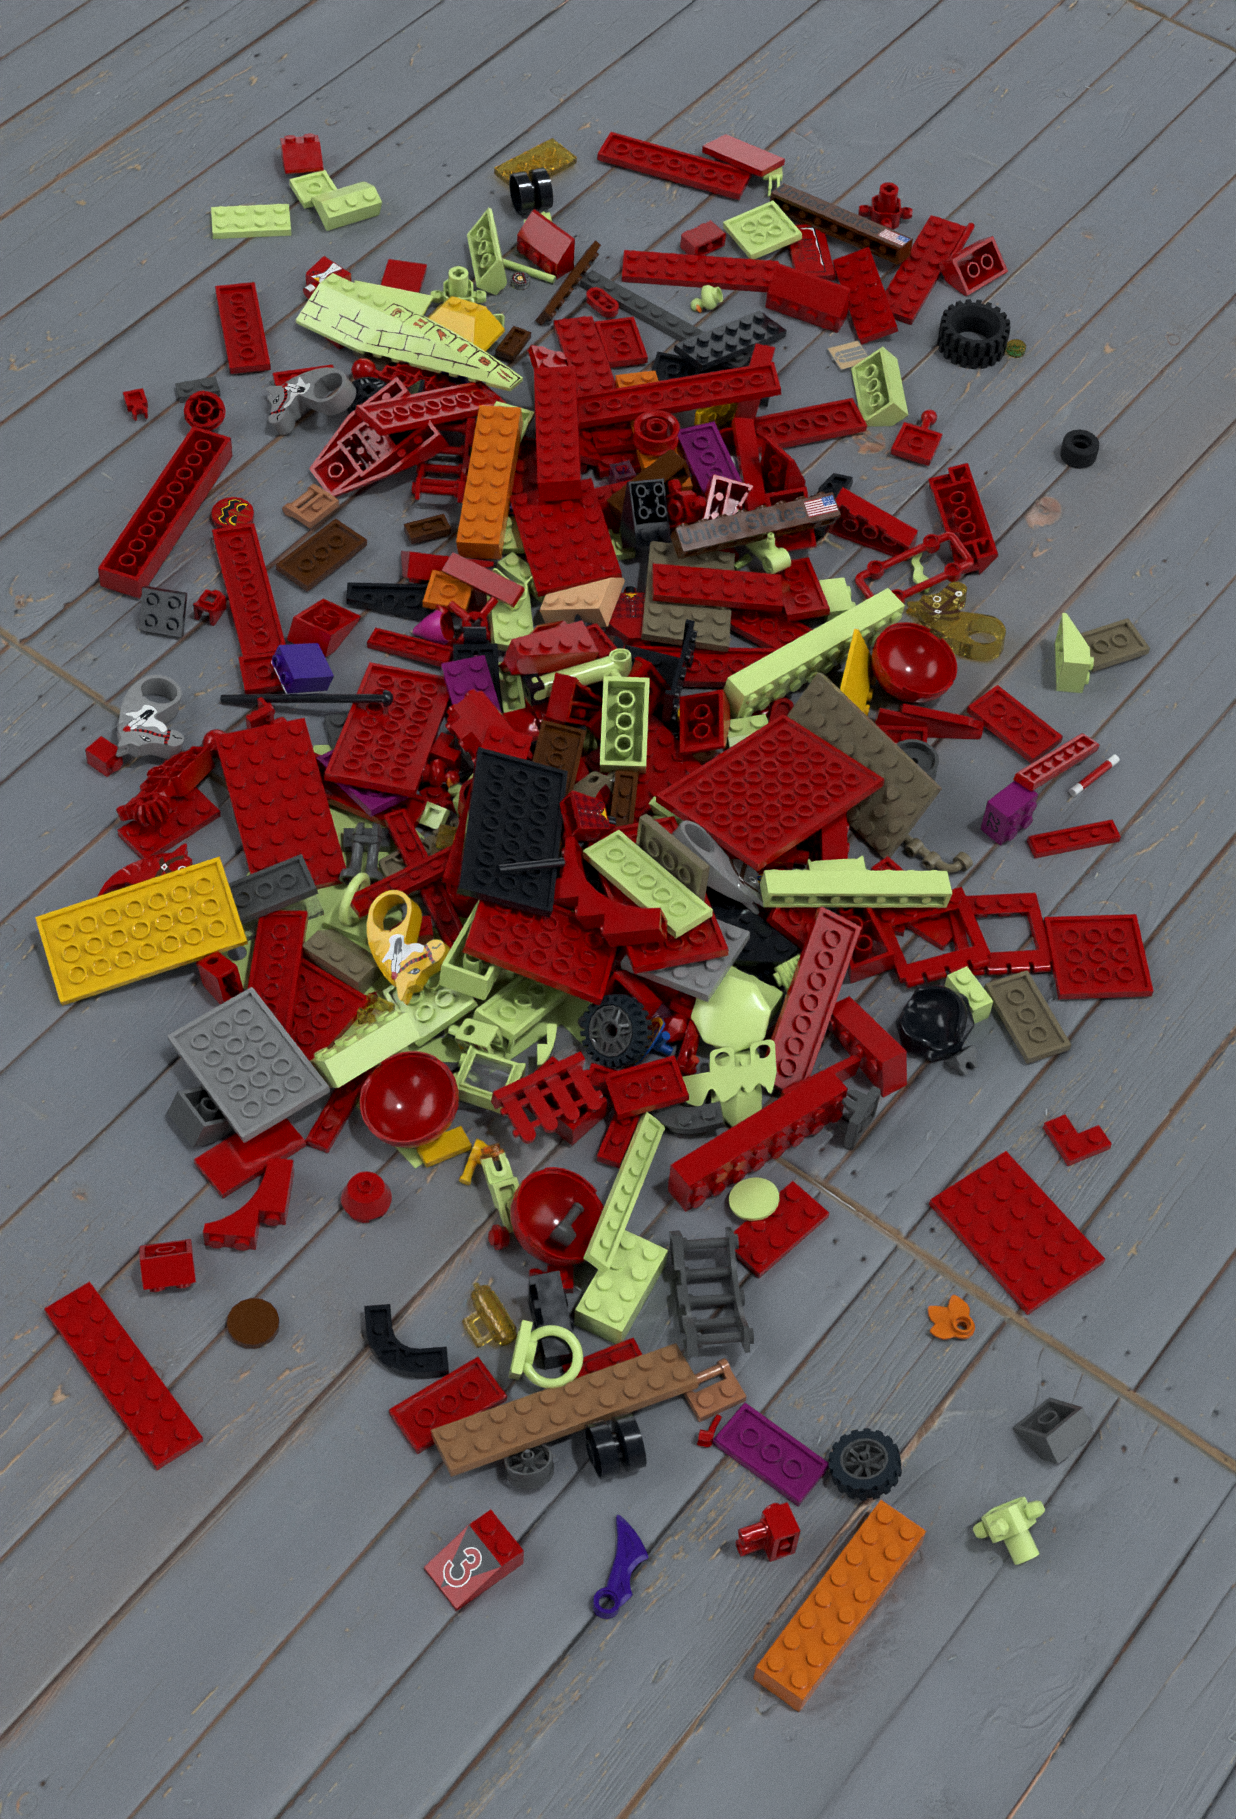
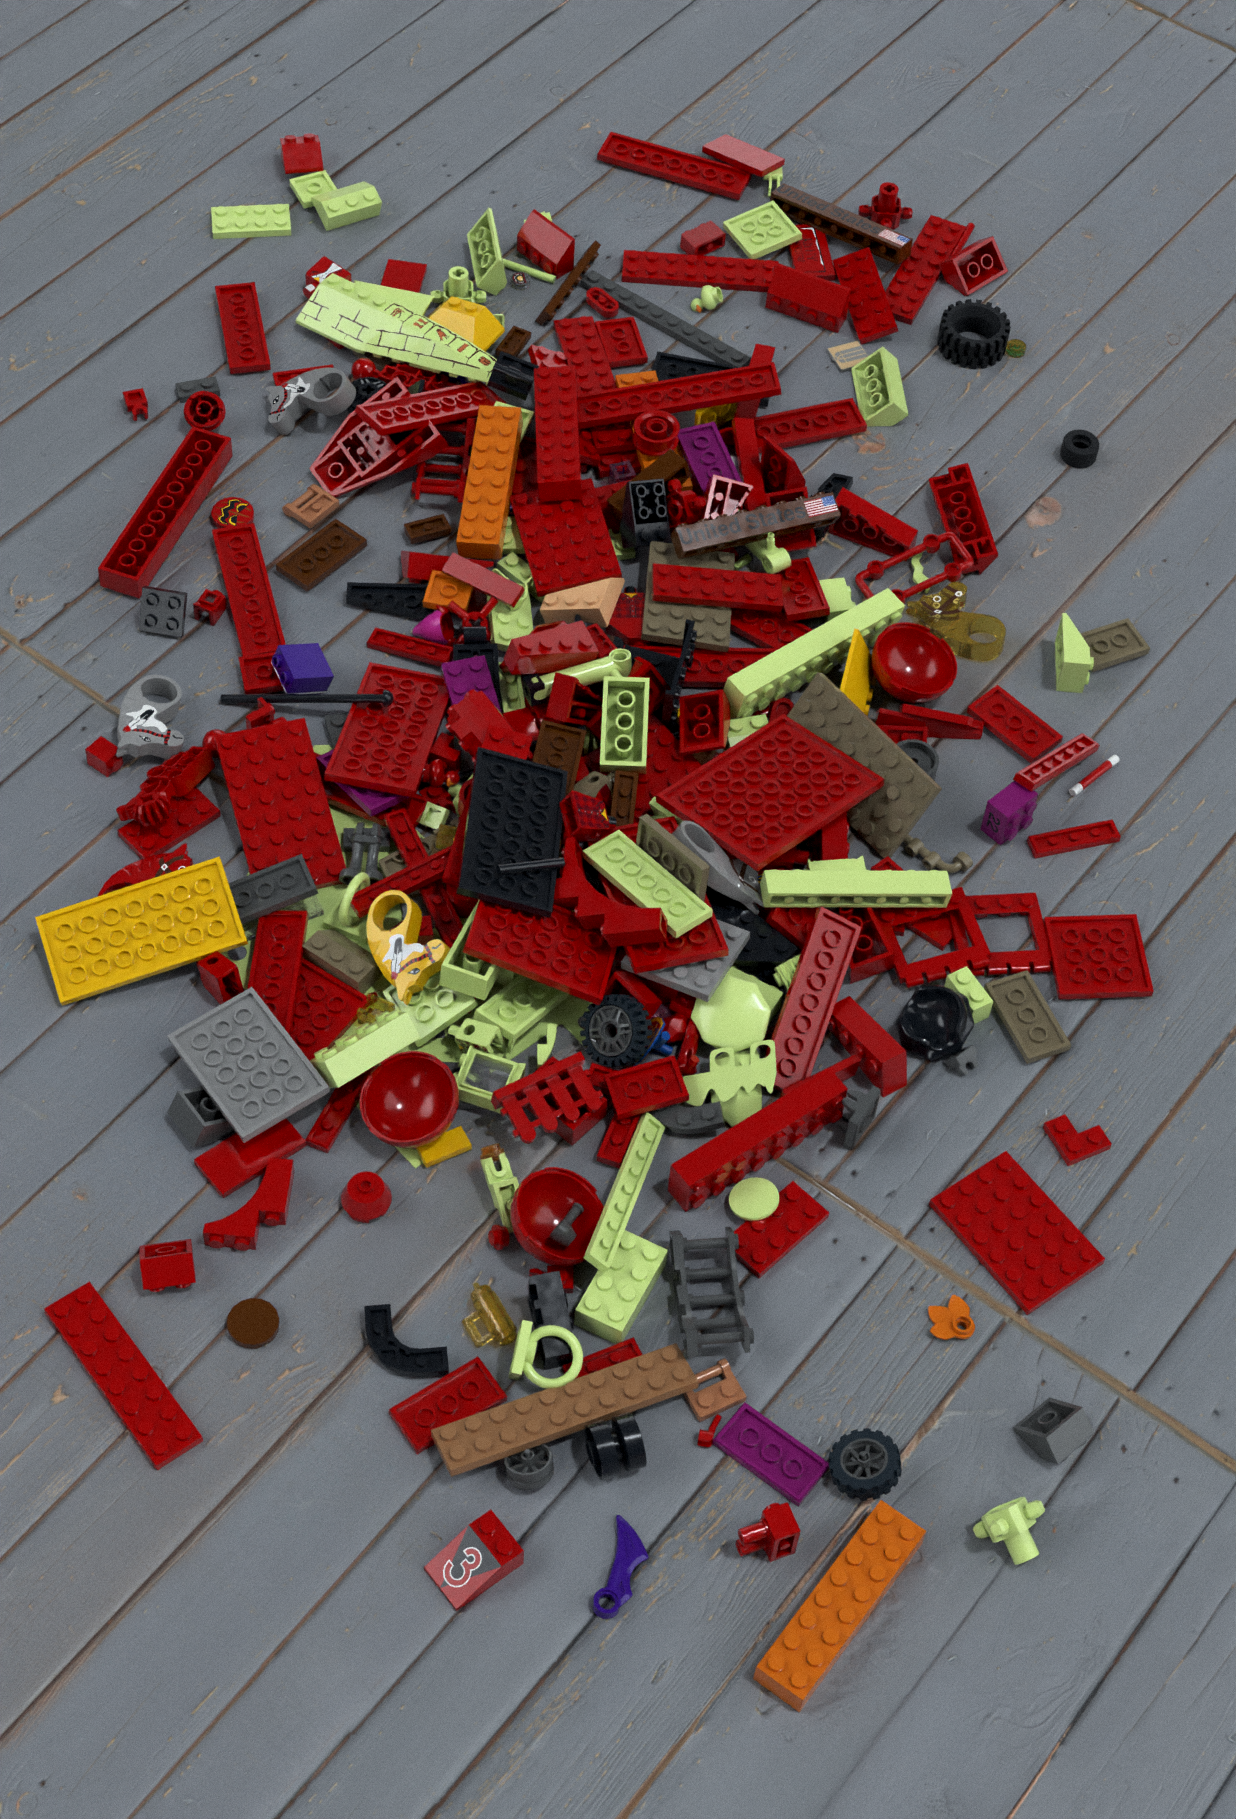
red slope [287,598,361,658] -> none
yellow bar [459,1138,493,1185] -> none
clear yellow plate [494,138,577,185] -> none
black wheel [509,167,553,215] -> none
black plate [674,311,787,371] -> none
red plate [890,409,943,466] -> none
none -> black plate [487,351,539,401]

